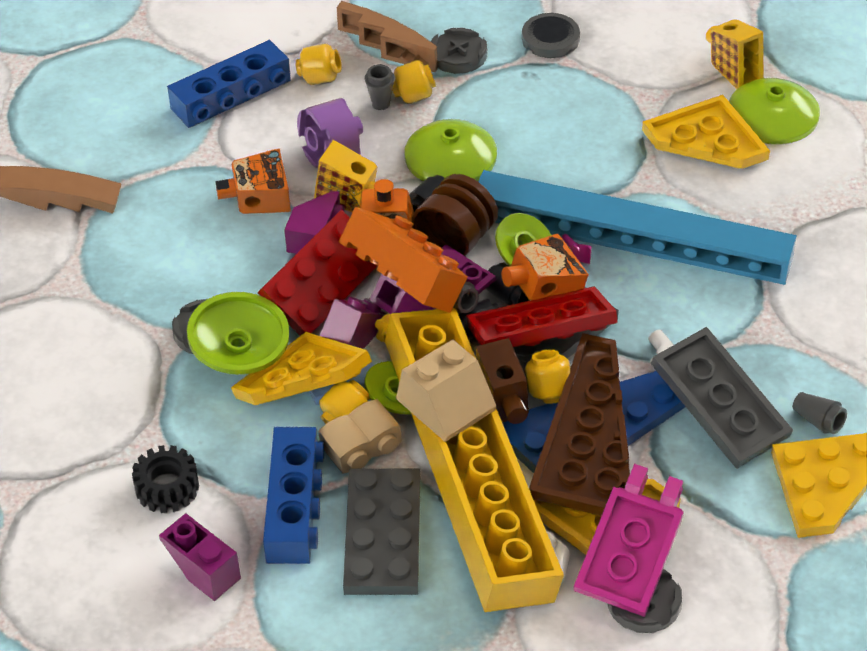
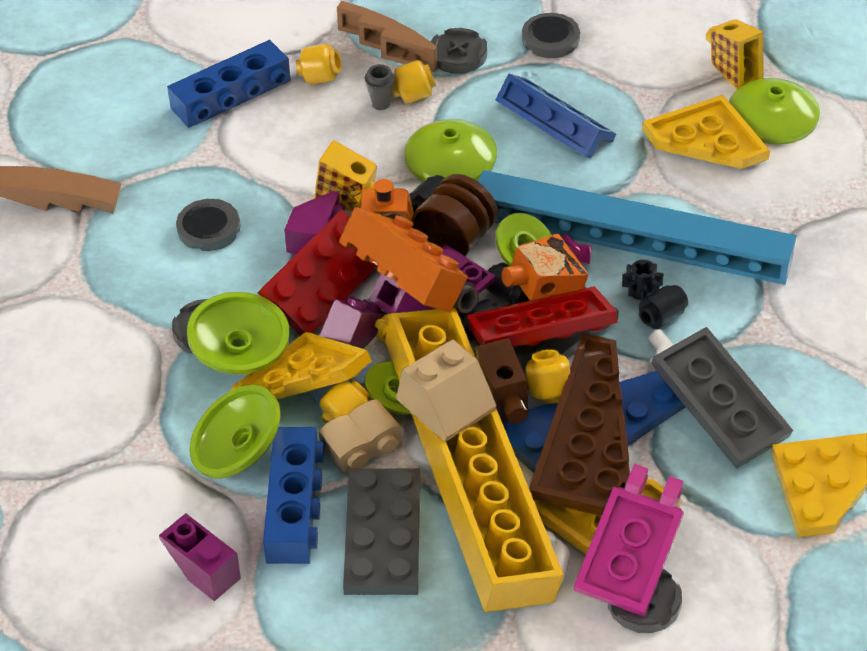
black tyre [132,445,199,513] -> none
orange torso [215,148,291,214] -> none
medium lavender brick [297,98,363,168] -> none
dark grey cone [792,392,847,434] -> none
none -> tile [176,198,241,251]
none -> lime dish [189,385,280,479]
none -> blue fence [495,74,617,158]
none -> black gear [622,260,664,300]
none -> black brick [639,285,688,329]

